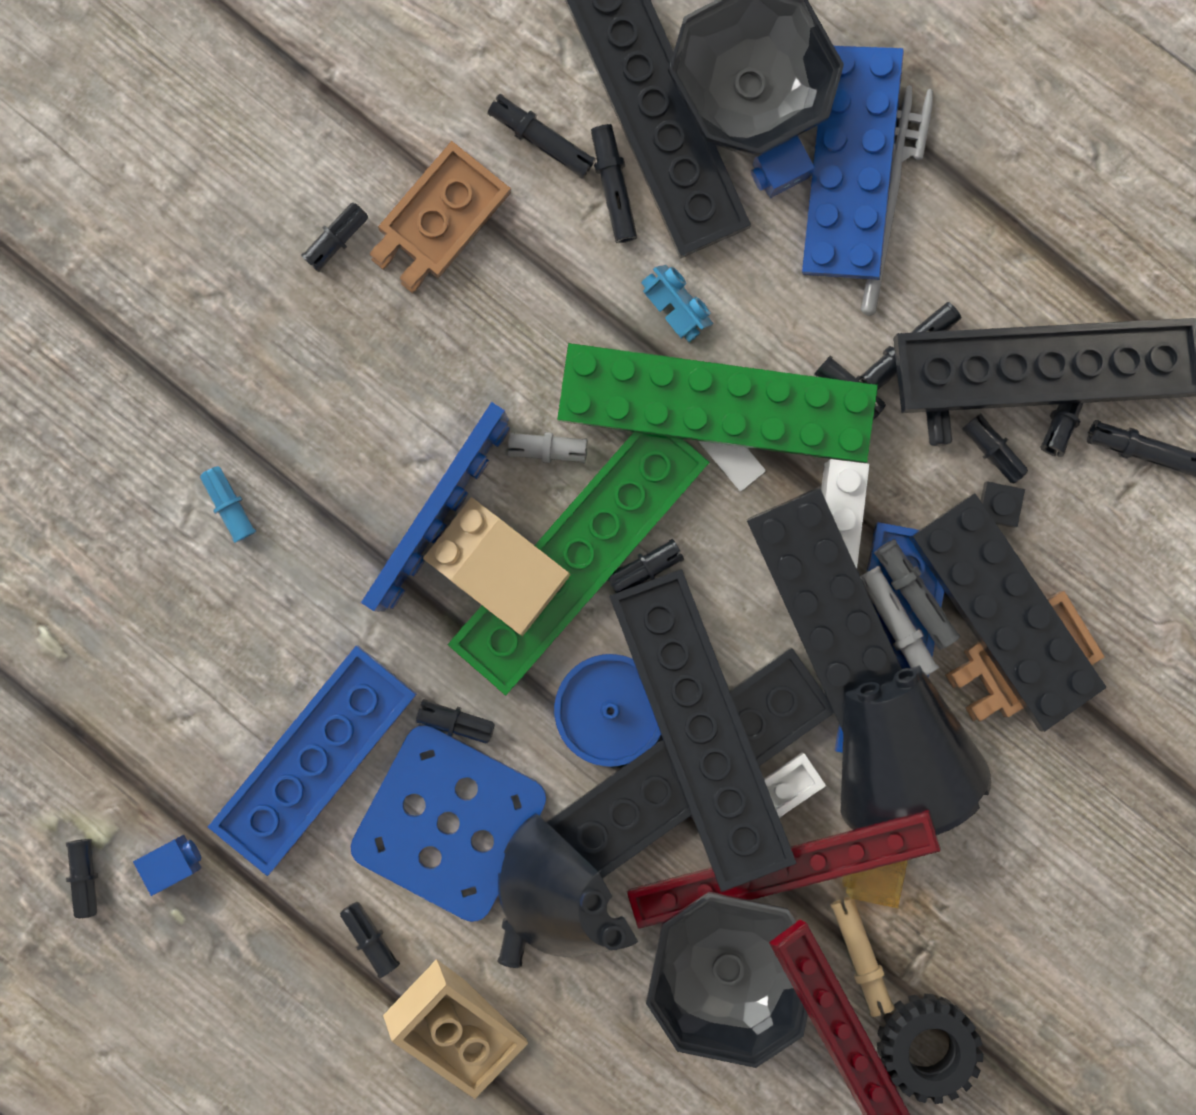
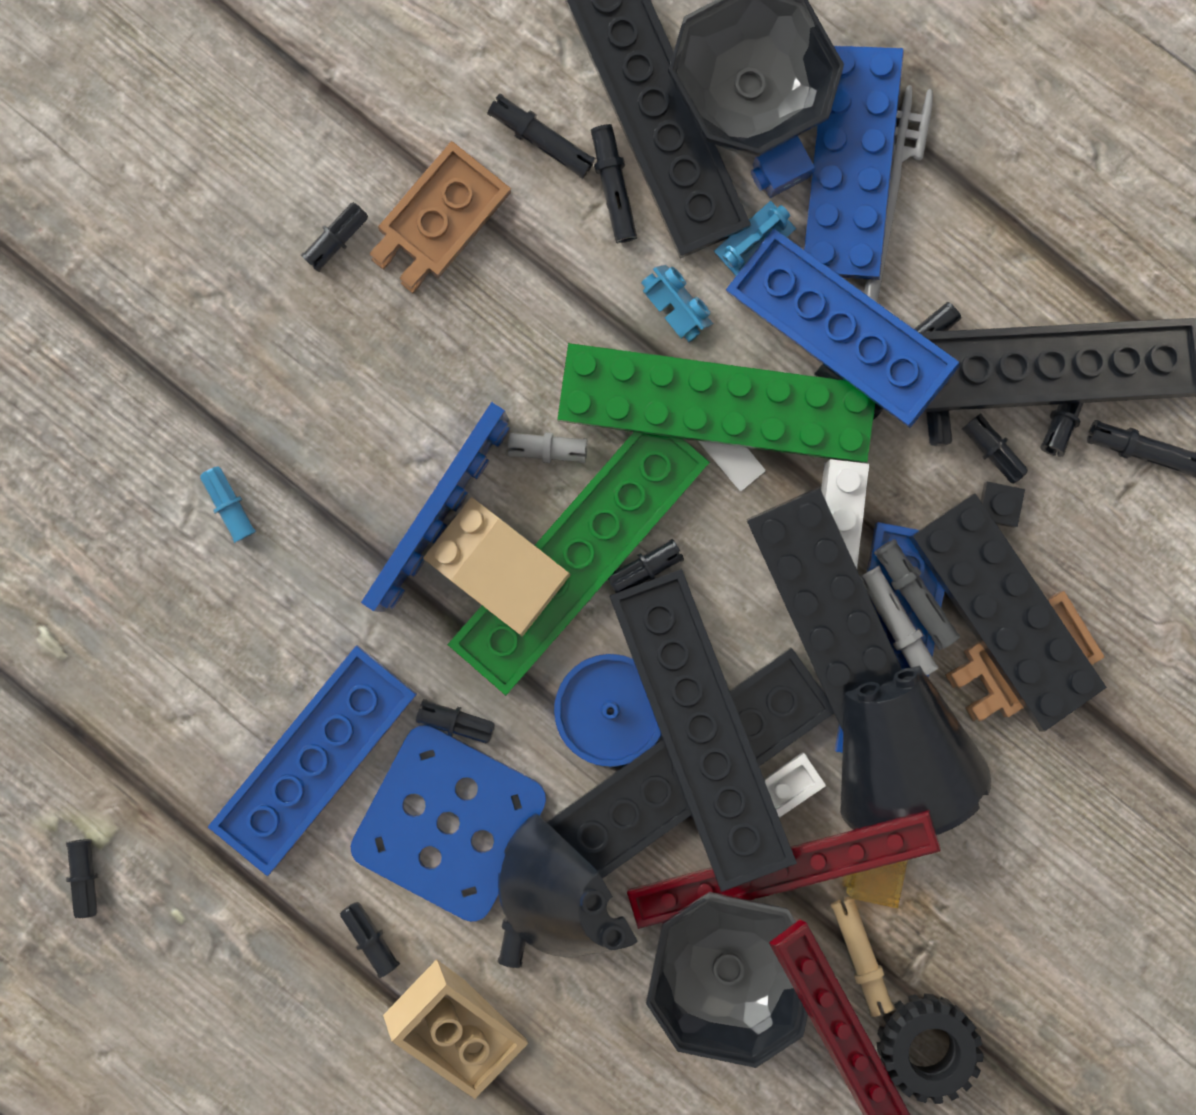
blue brick [133,835,202,896] -> none
none -> dark azure hinge [714,201,796,276]
none -> blue plate [726,228,960,428]

